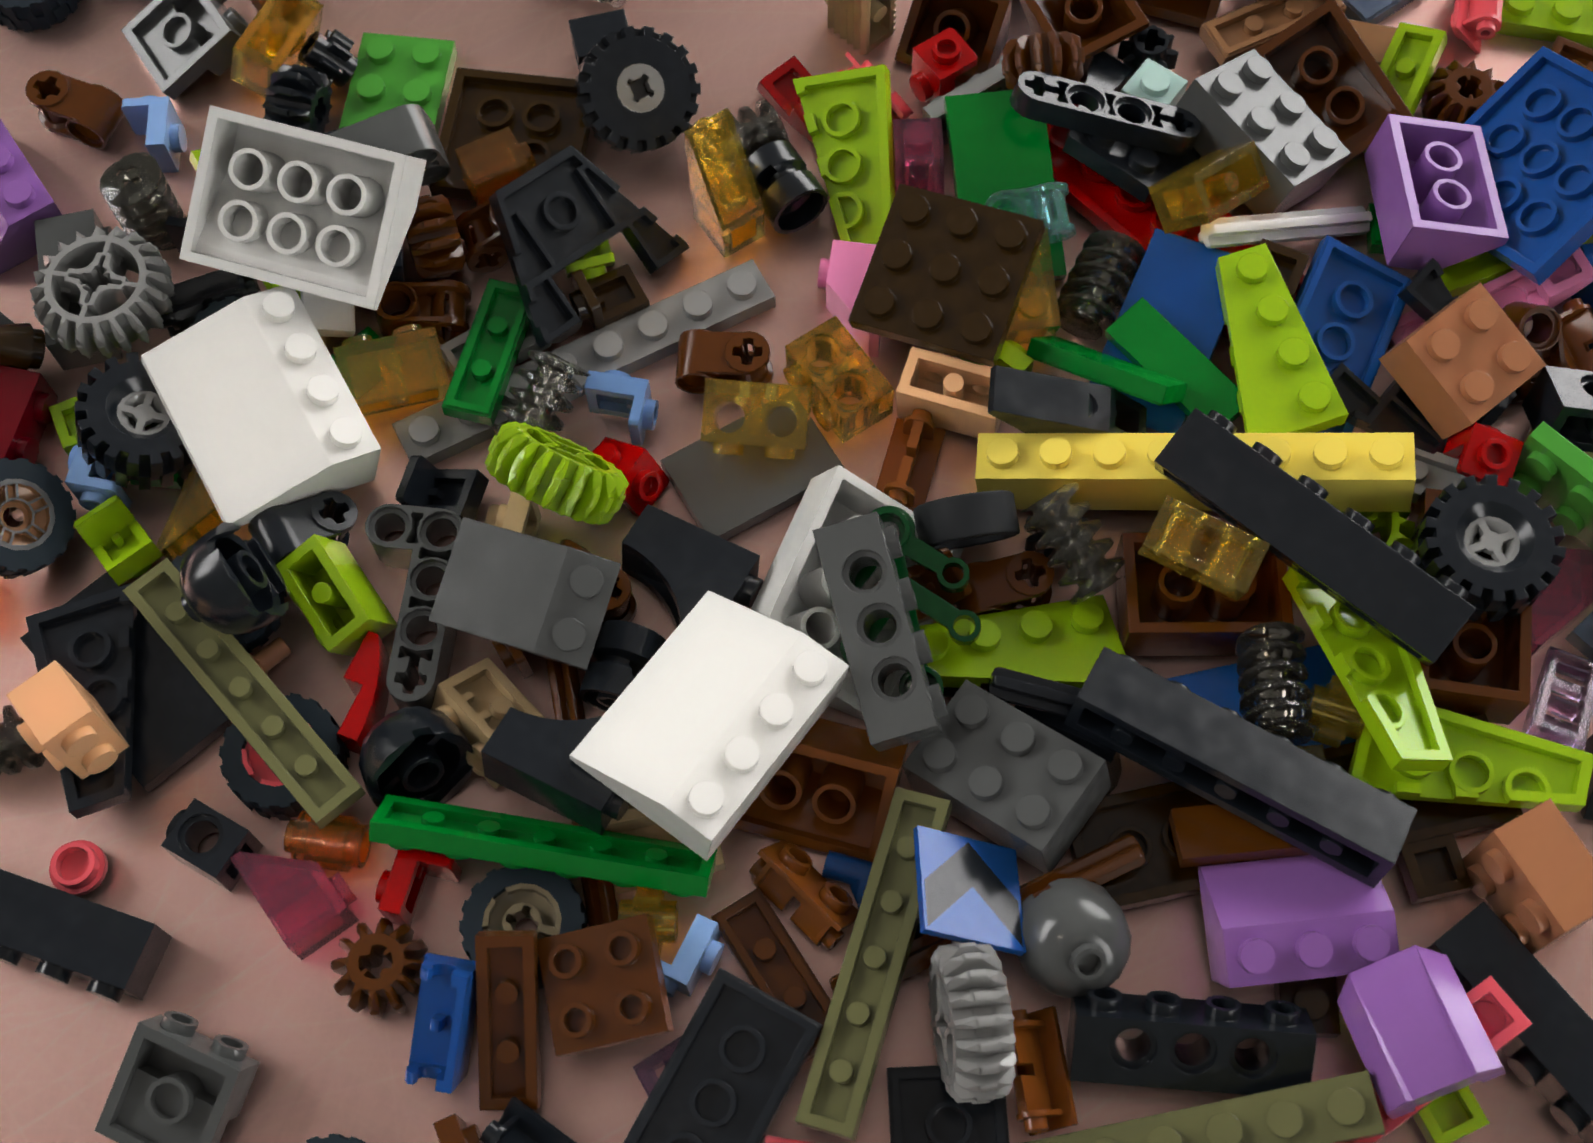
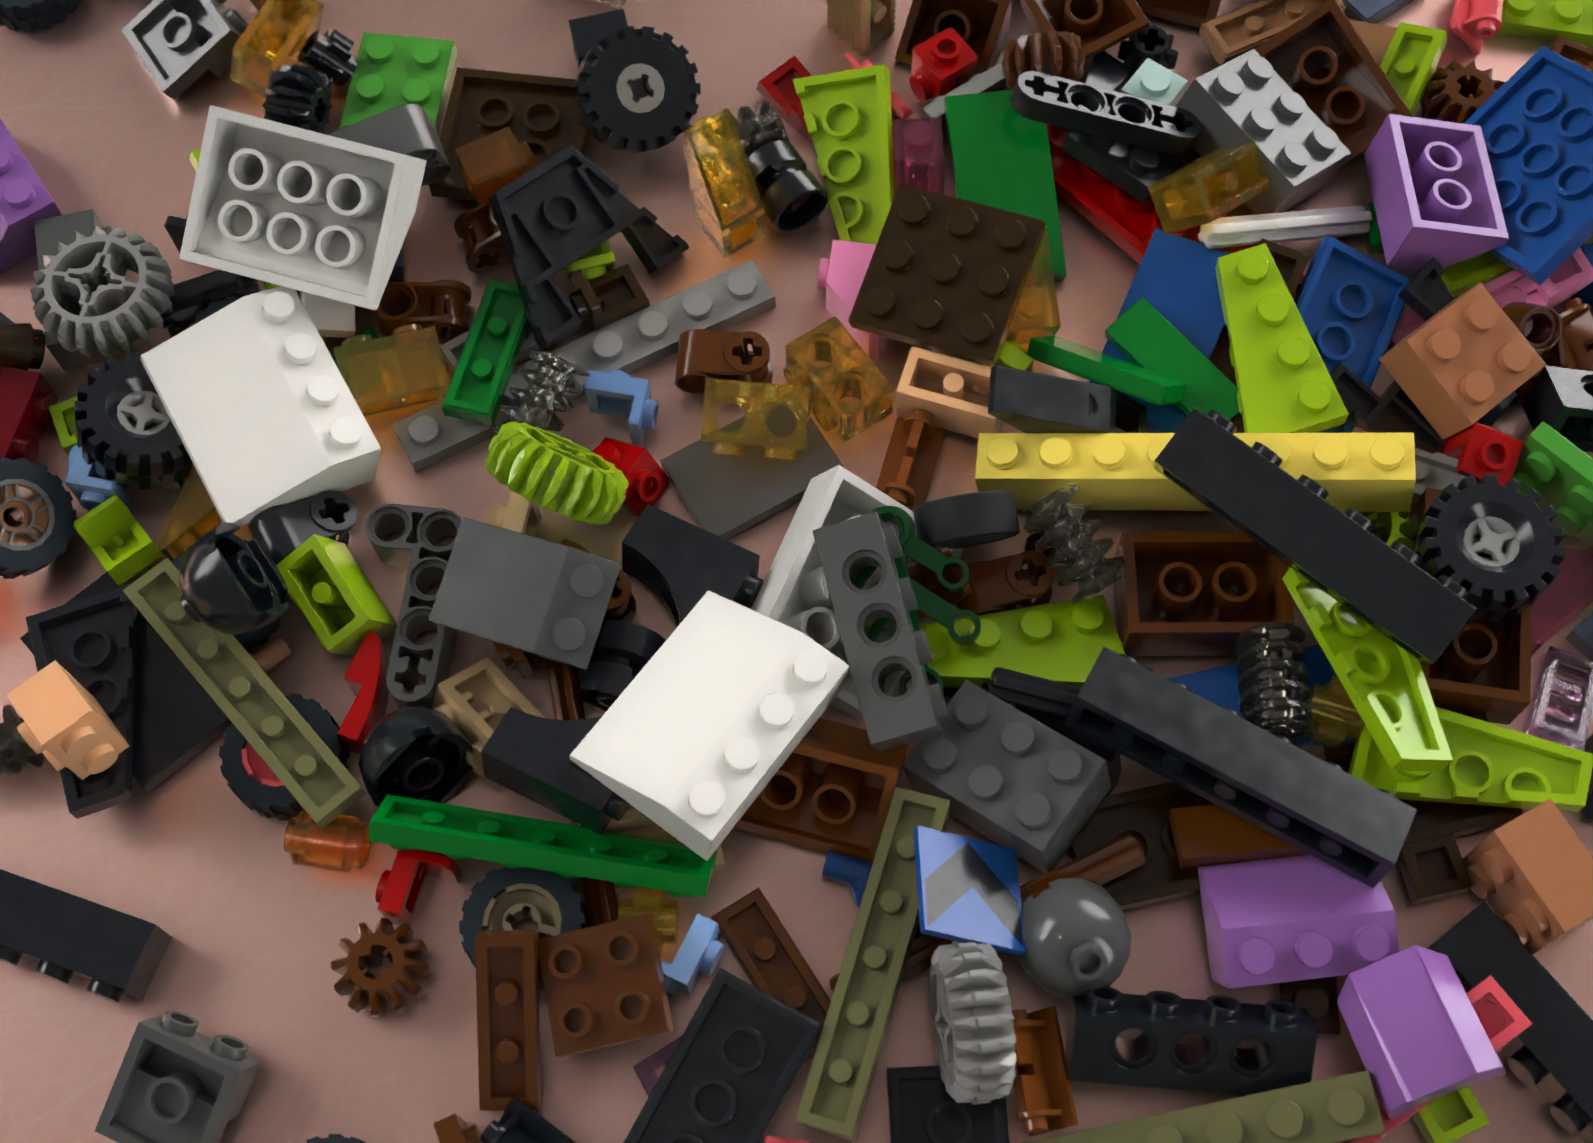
reddish brown piece [25,70,124,149] -> none
coral plate [49,840,108,896] -> none
clear smoke piece [100,152,186,251] -> none
light blue bracket [121,95,187,173] -> none
black brick [161,798,263,892] -> none
clear pink slope [230,851,359,960] -> none
black bracket [396,455,489,520] -> none
blue hinge [405,953,477,1094] -> none
reddish brown gear [406,194,466,280] -> none
dark orange hinge [749,839,858,950] -> none
clear light blue piece [985,182,1076,244] -> none
clear smoke piece [1052,230,1146,341] -> none
clear yellow brick [1138,495,1270,601] -> none

